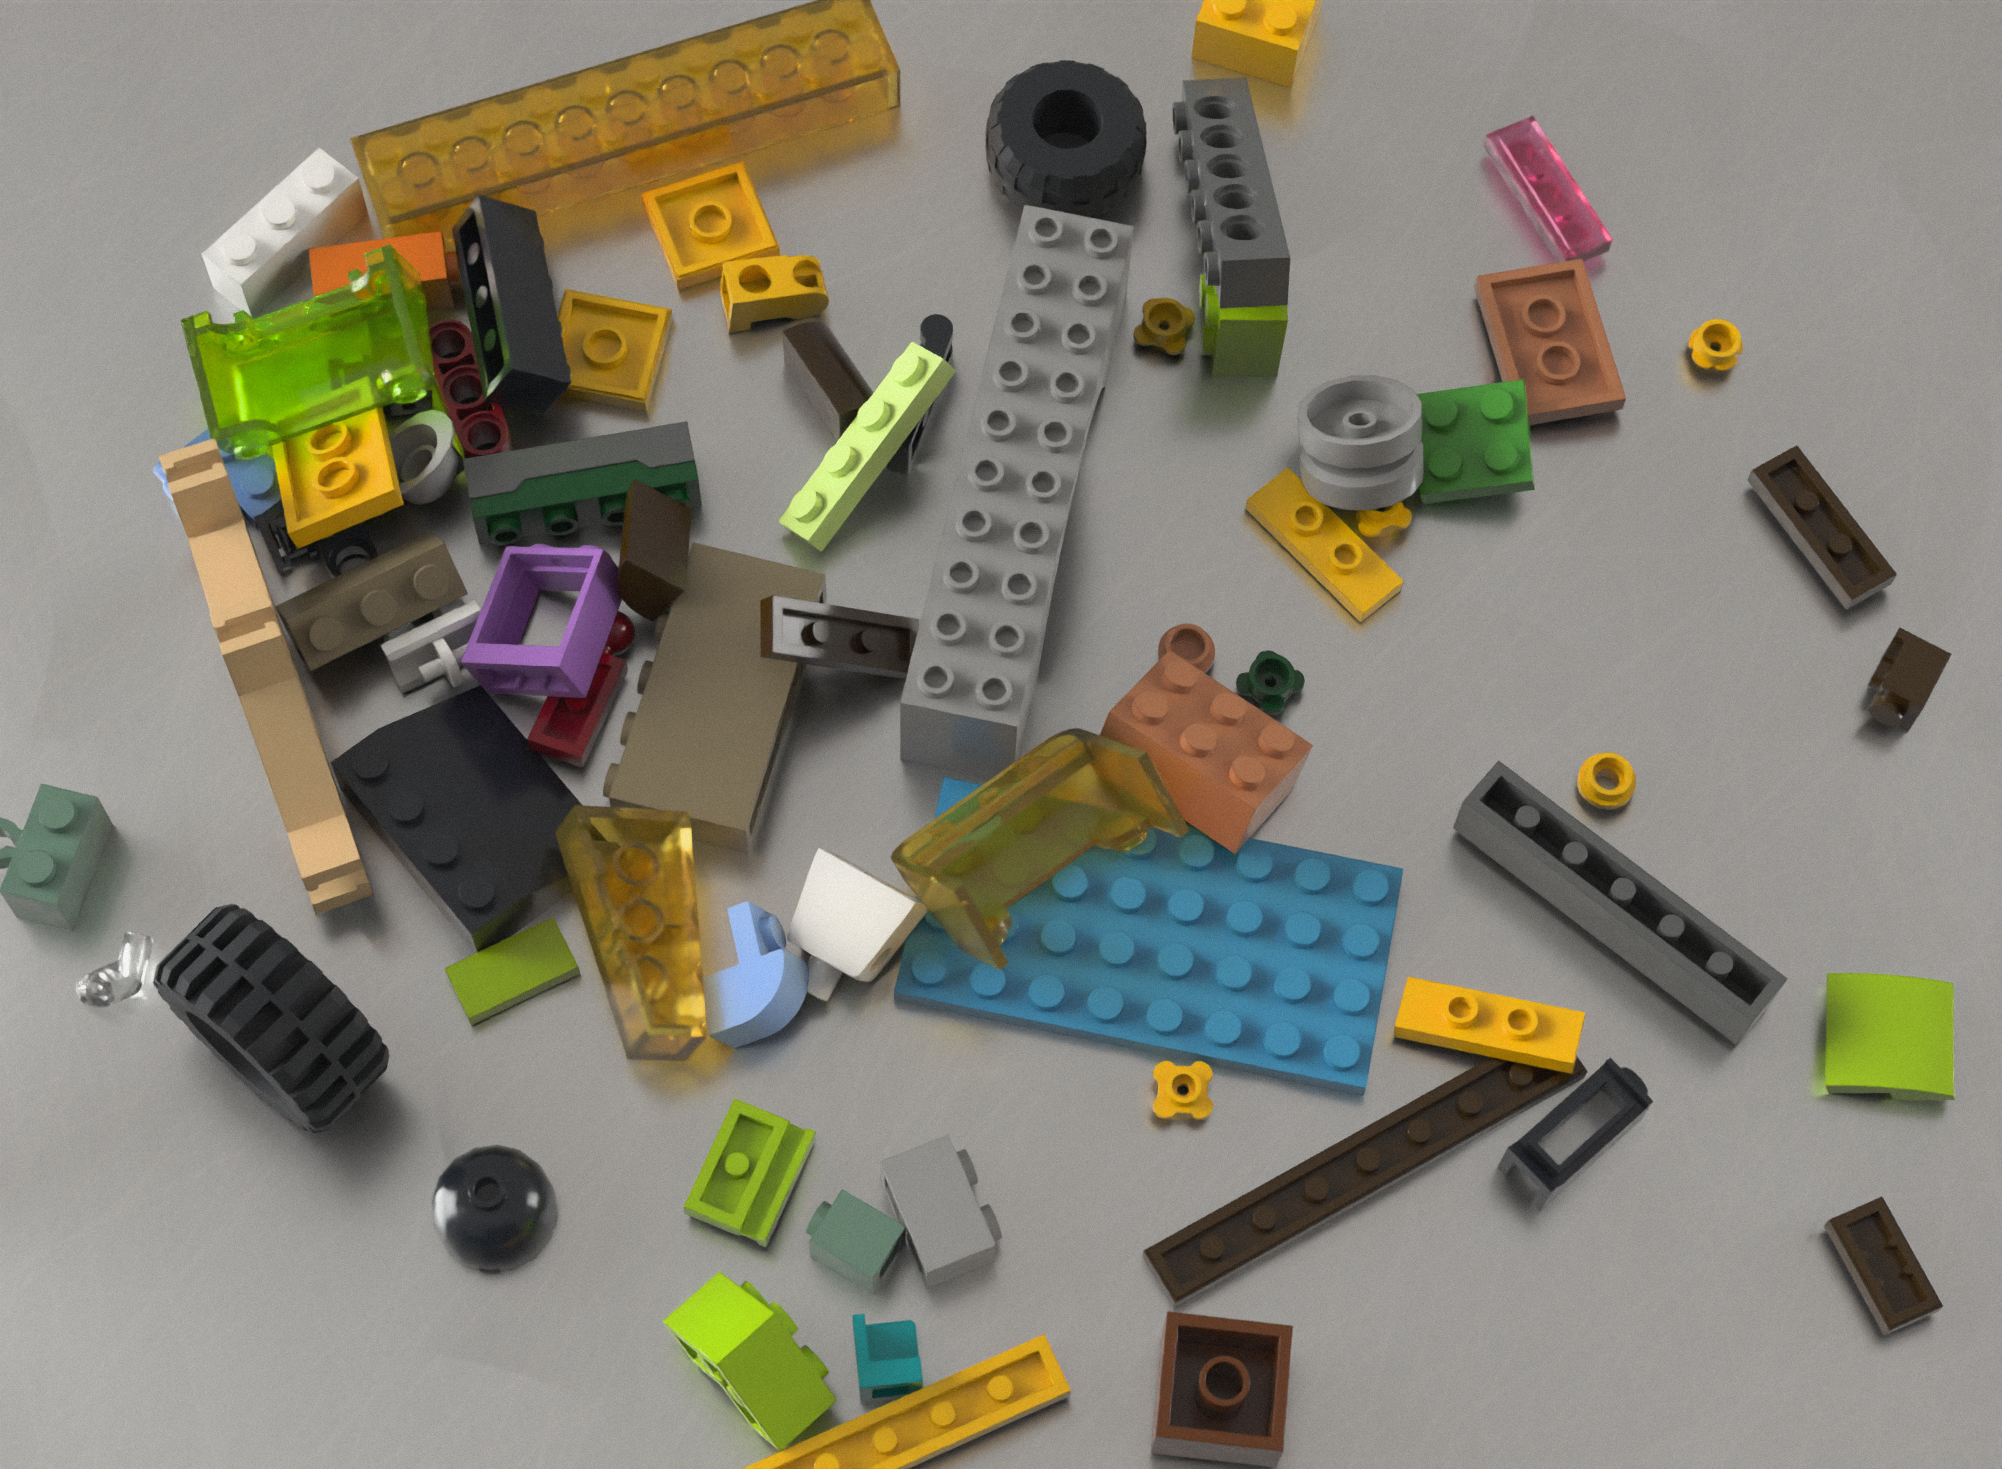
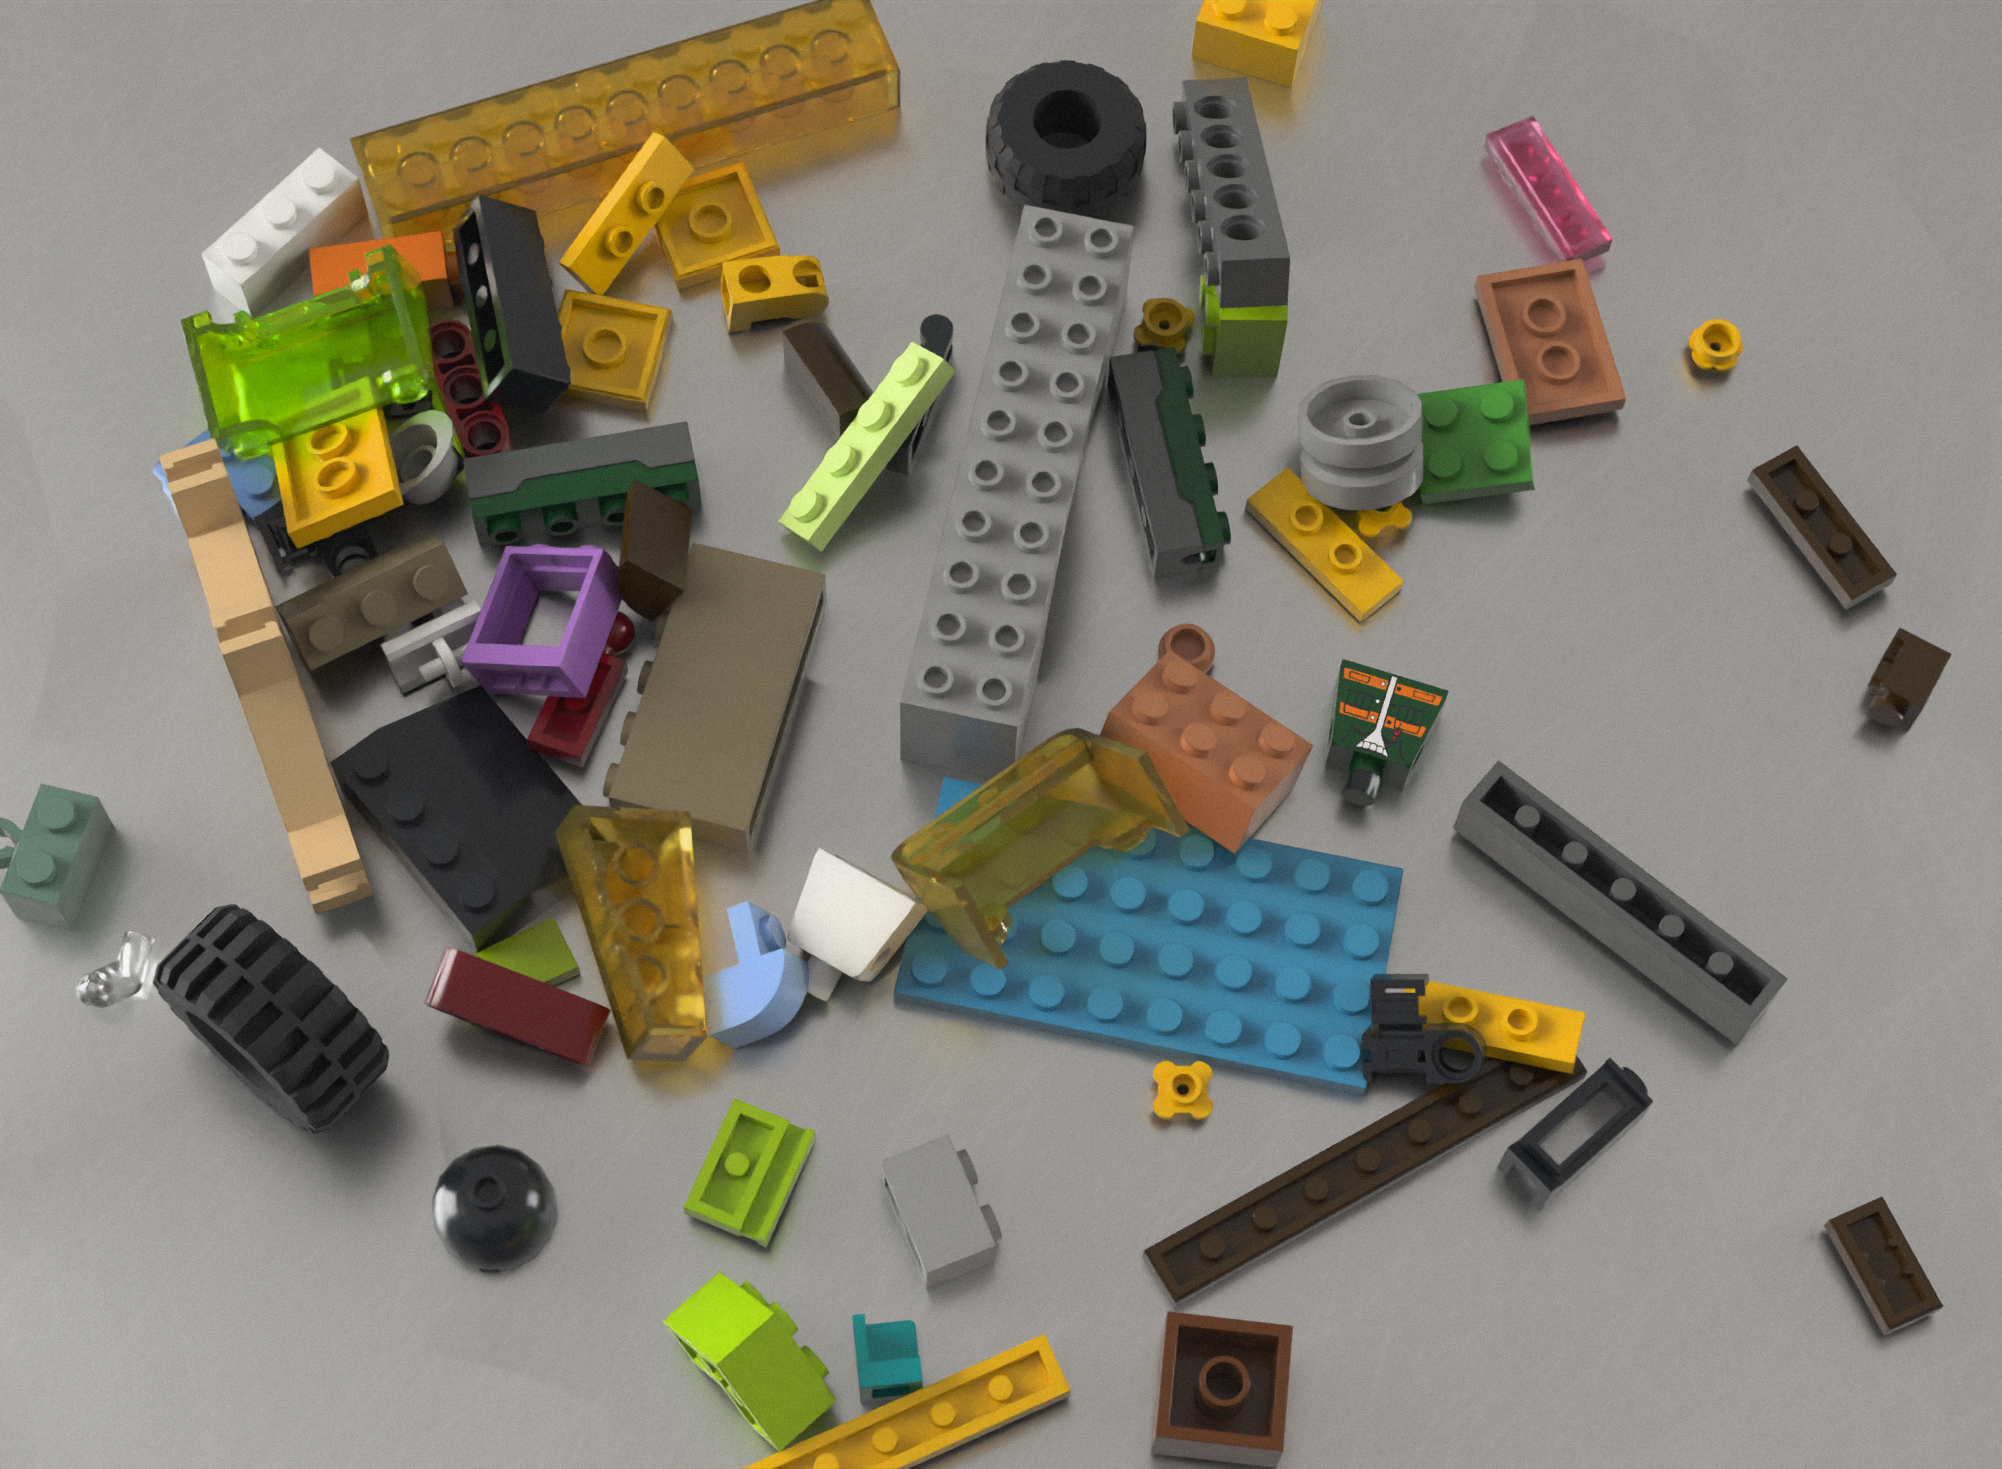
dark brown plate [760,595,919,679] -> none
sand green brick [806,1189,906,1295] -> none
dark green plate [1236,650,1305,715] -> none
yellow plate [1577,752,1636,810] -> none
lime slope [1825,973,1955,1101] -> none
none -> dark red beam [424,947,611,1067]
none -> yellow plate [558,132,695,296]
none -> piece [1107,346,1231,578]
none -> dark green torso [1326,659,1449,806]
none -> black piece [1361,974,1487,1084]

